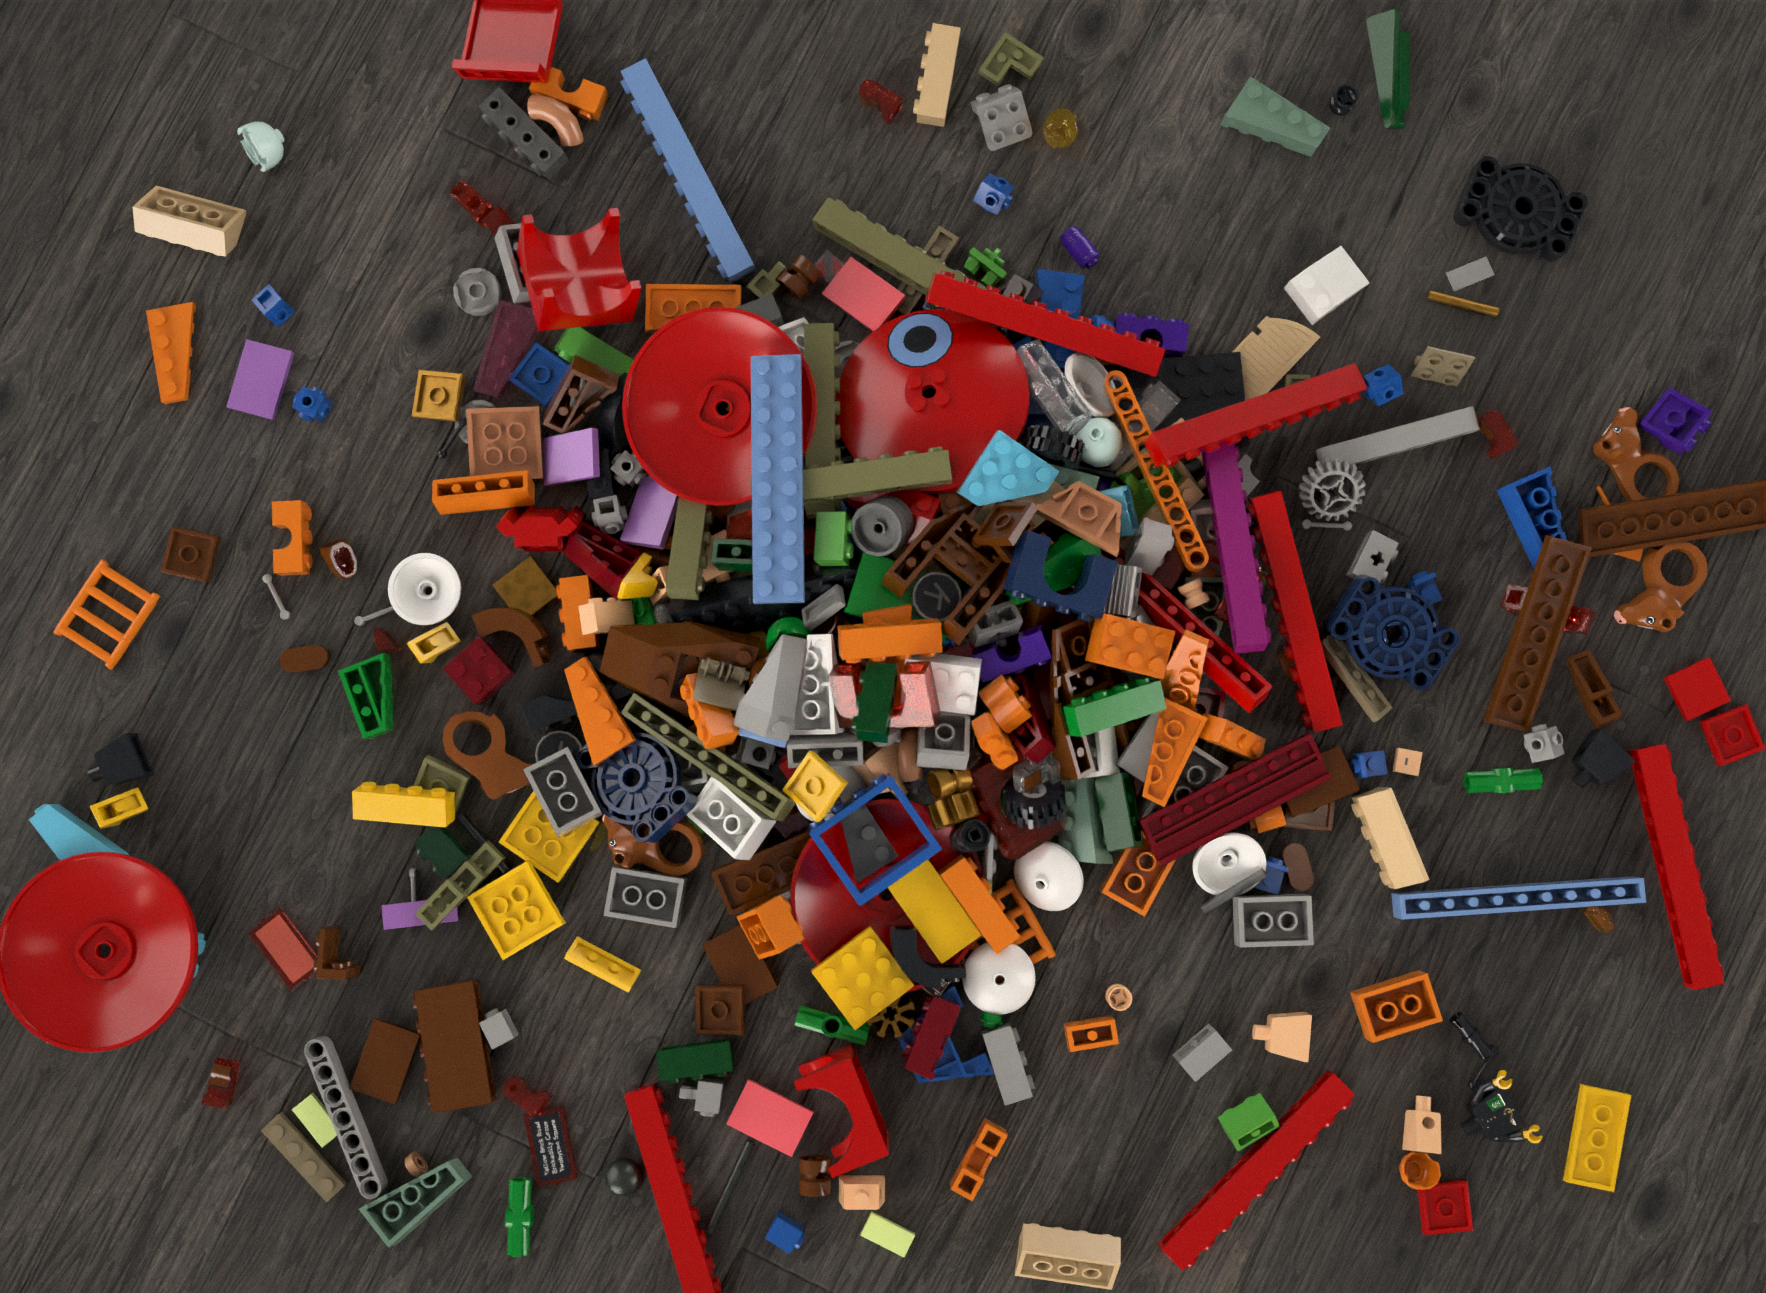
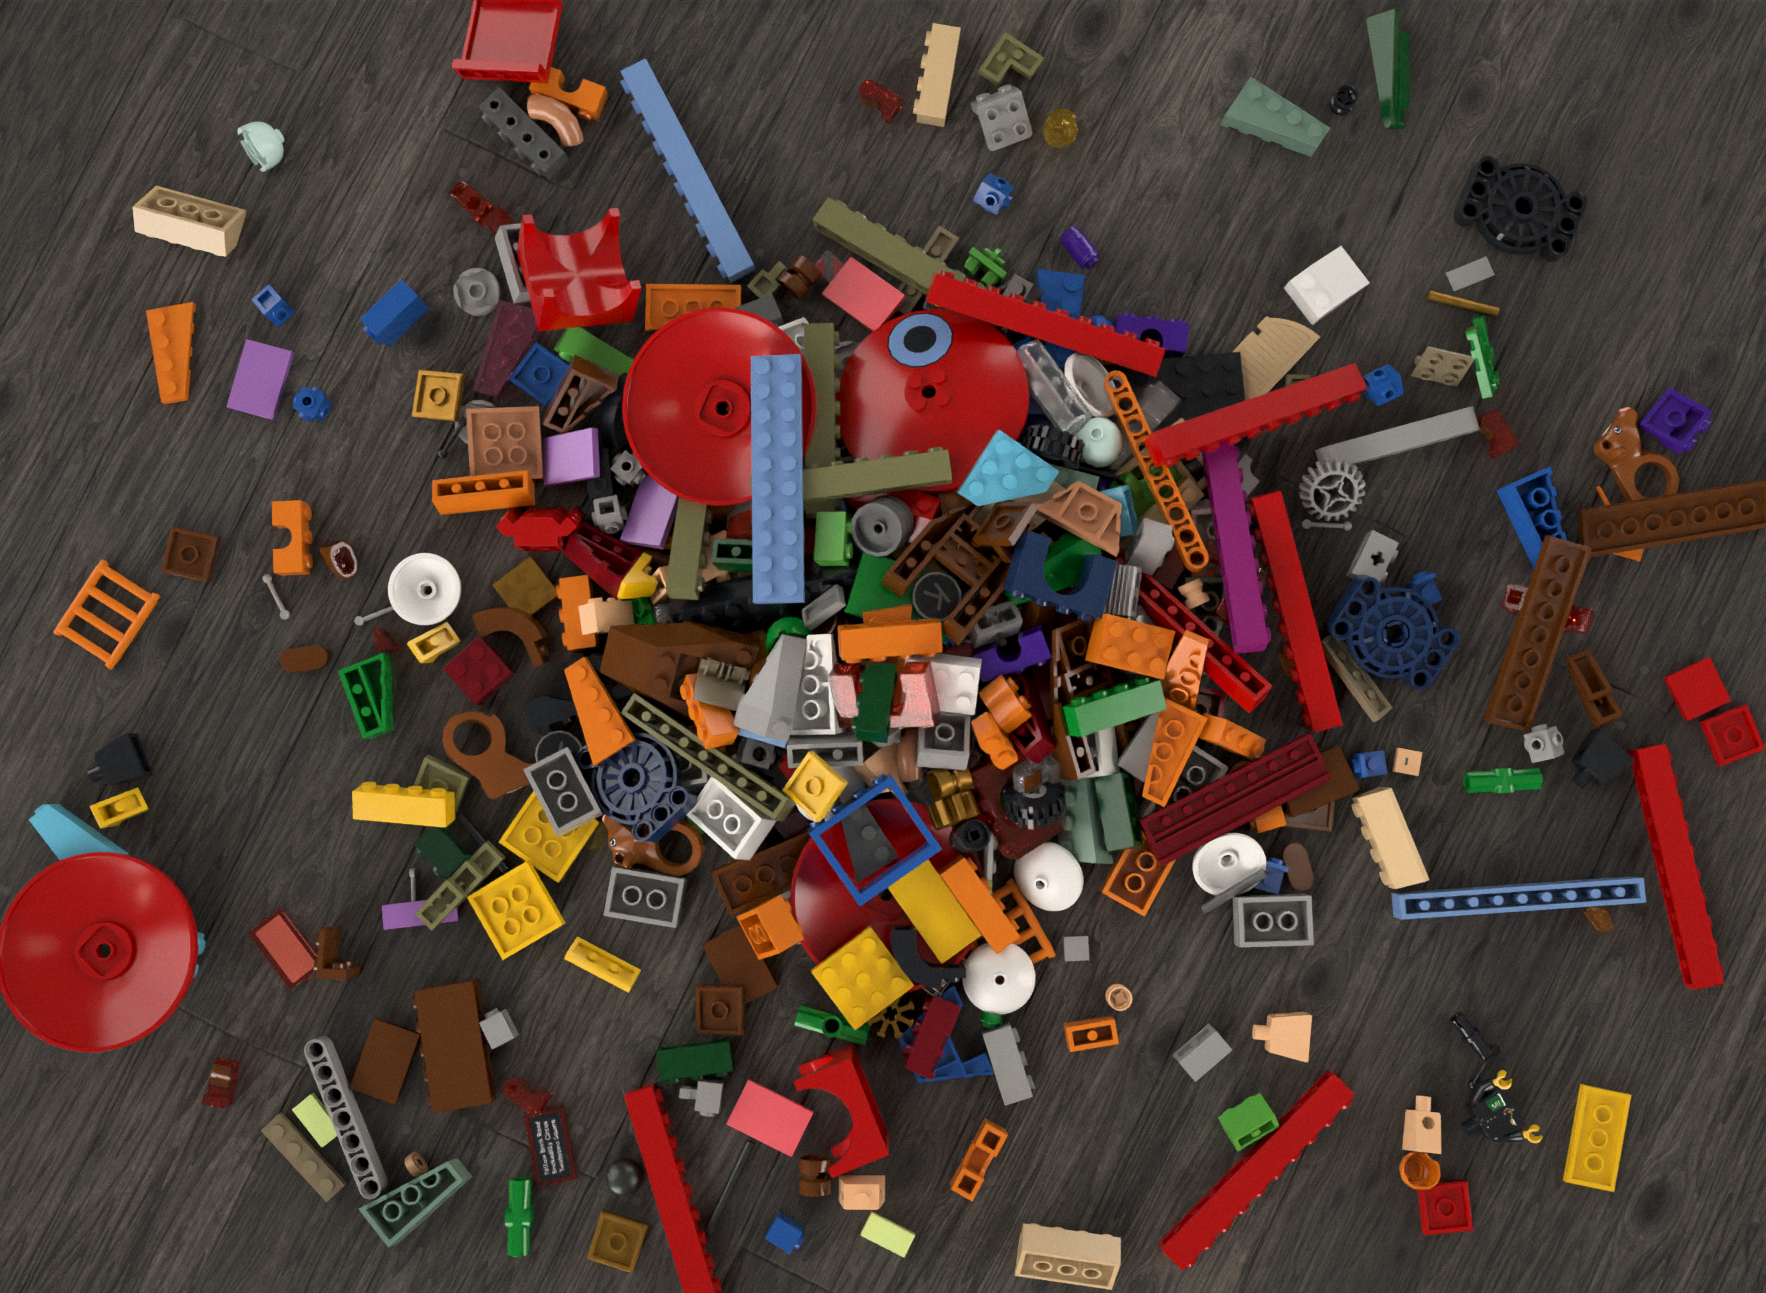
orange brick [1350,970,1443,1043] -> none
dark orange animal [1614,542,1707,633] -> none
none -> blue brick [360,279,430,347]
none -> pearl gold tile [587,1209,649,1273]
none -> light grey tile [1063,935,1089,961]
none -> green wing [1466,315,1500,399]

